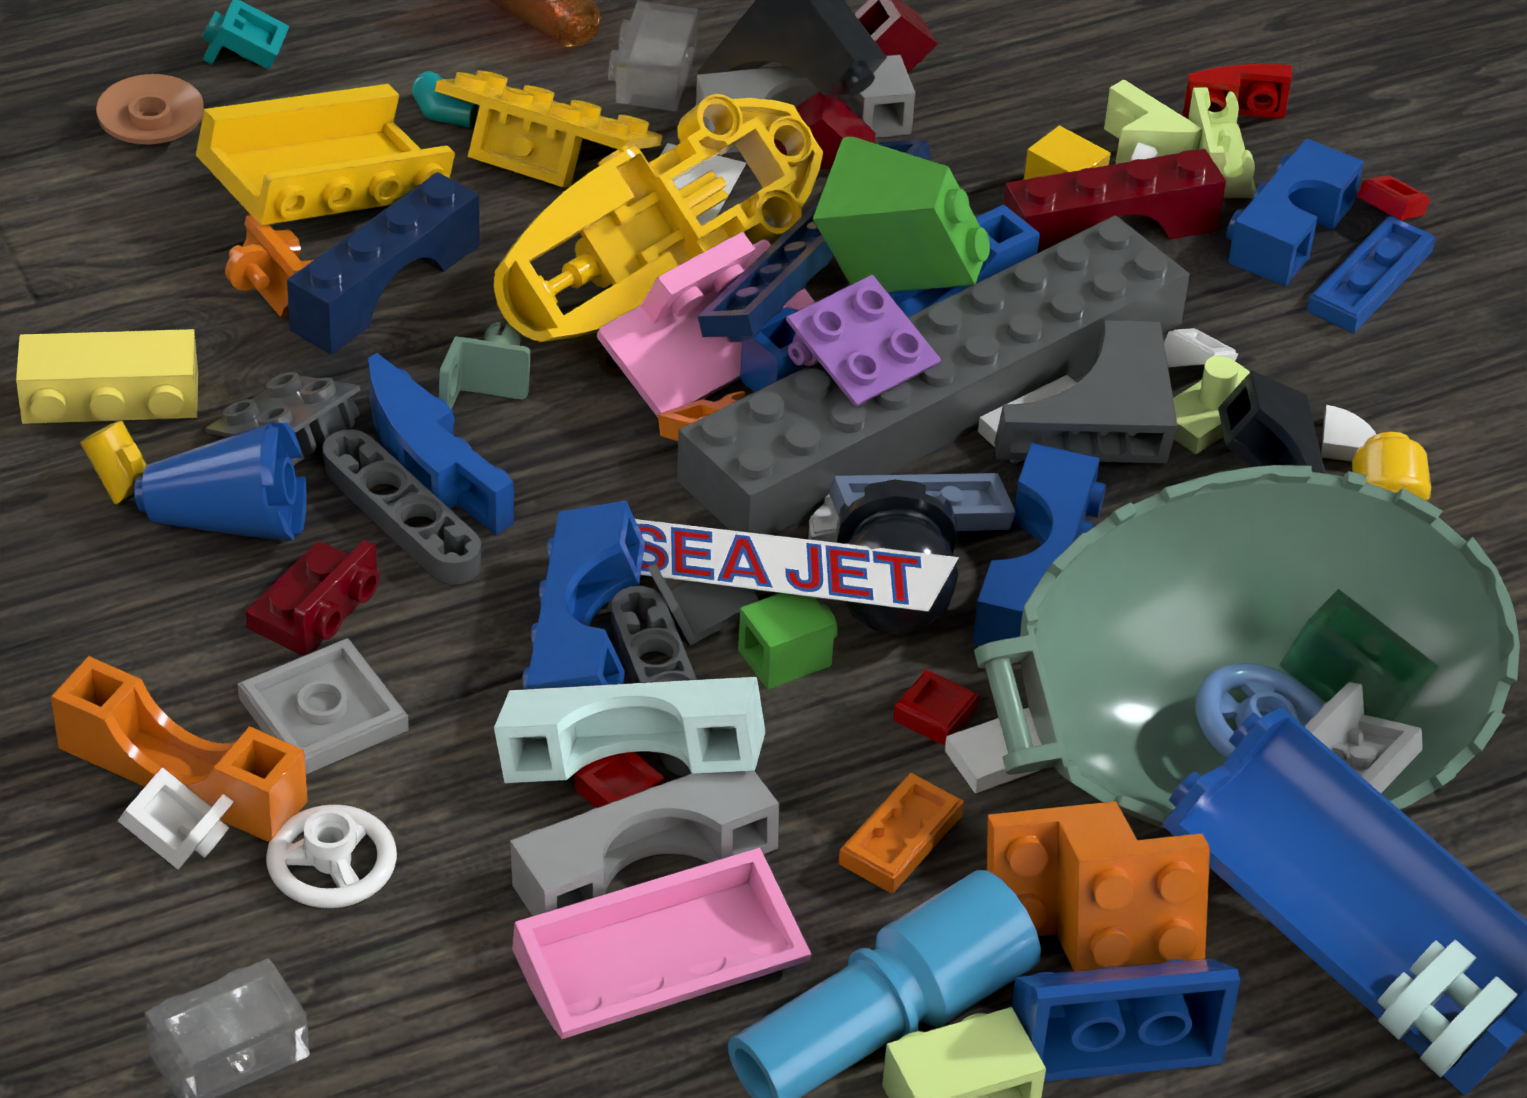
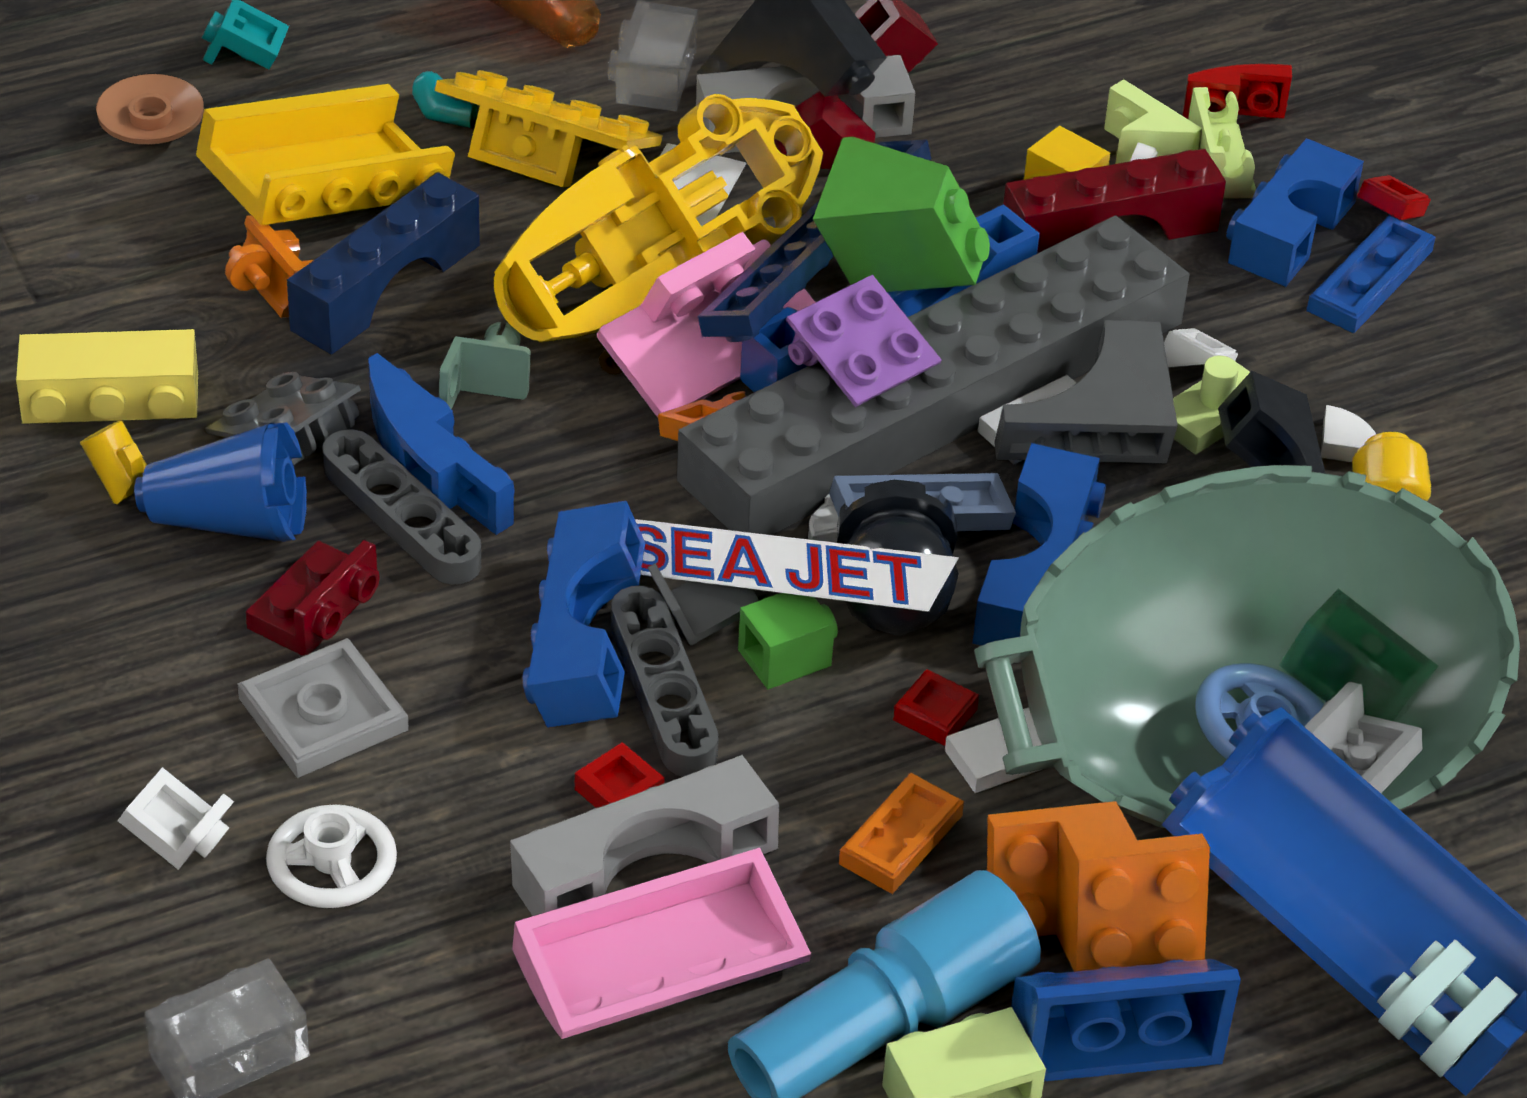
orange arch [51,656,308,842] -> none
light aqua arch [494,677,765,783] -> none

